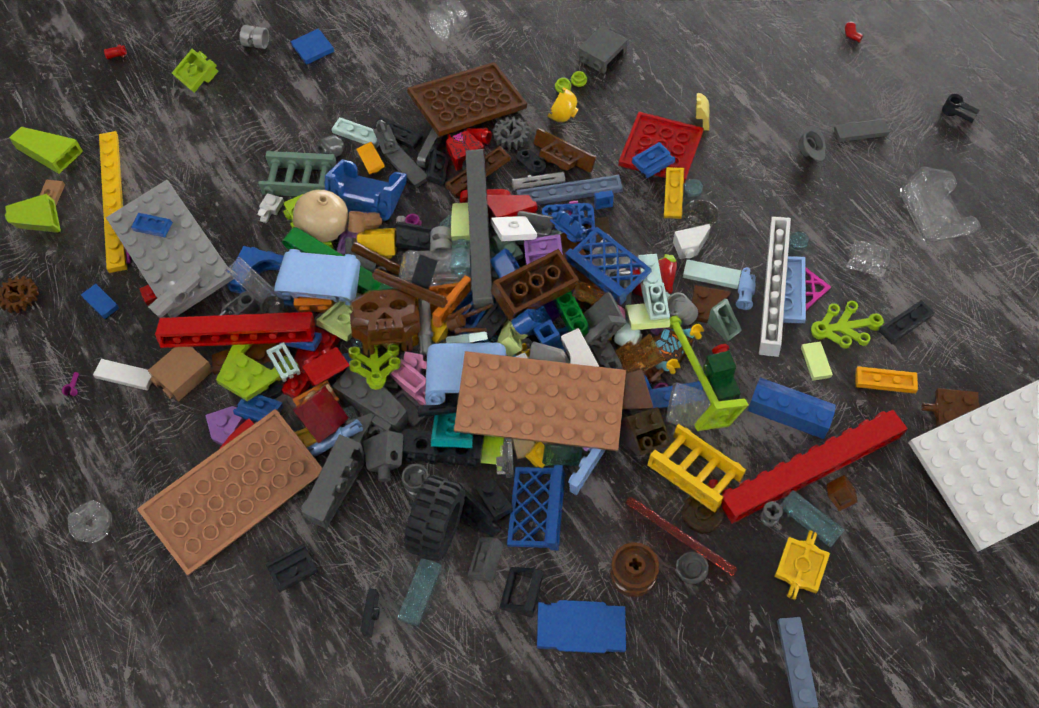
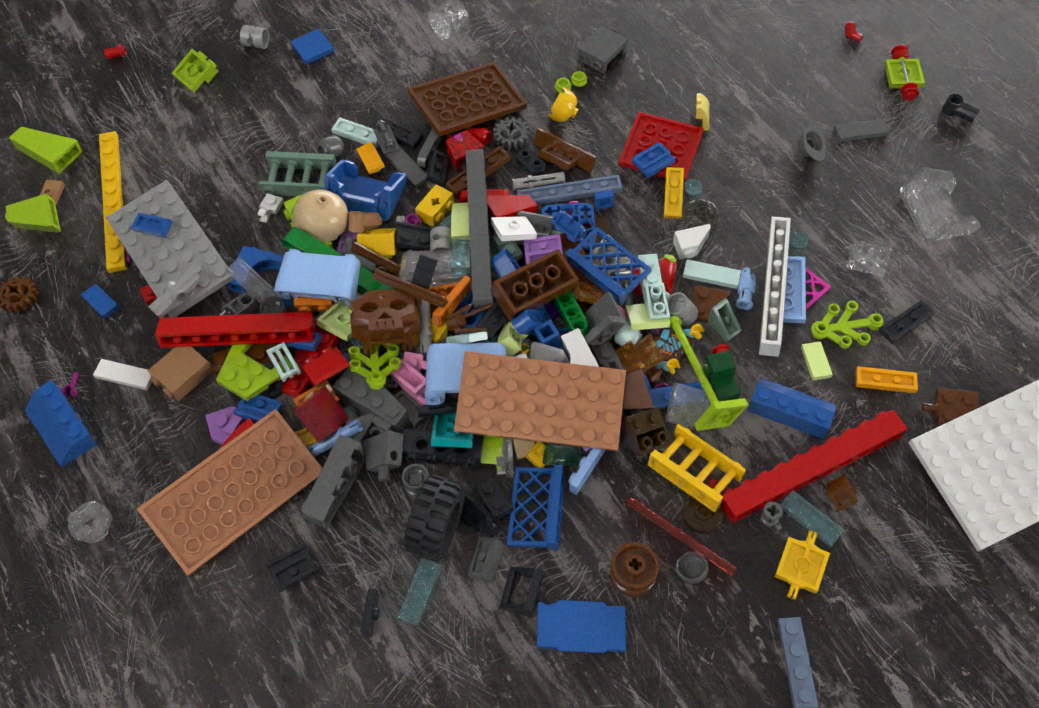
none -> blue slope [25,380,97,467]
none -> yellow brick [415,185,455,228]
none -> lime plate [884,45,925,101]

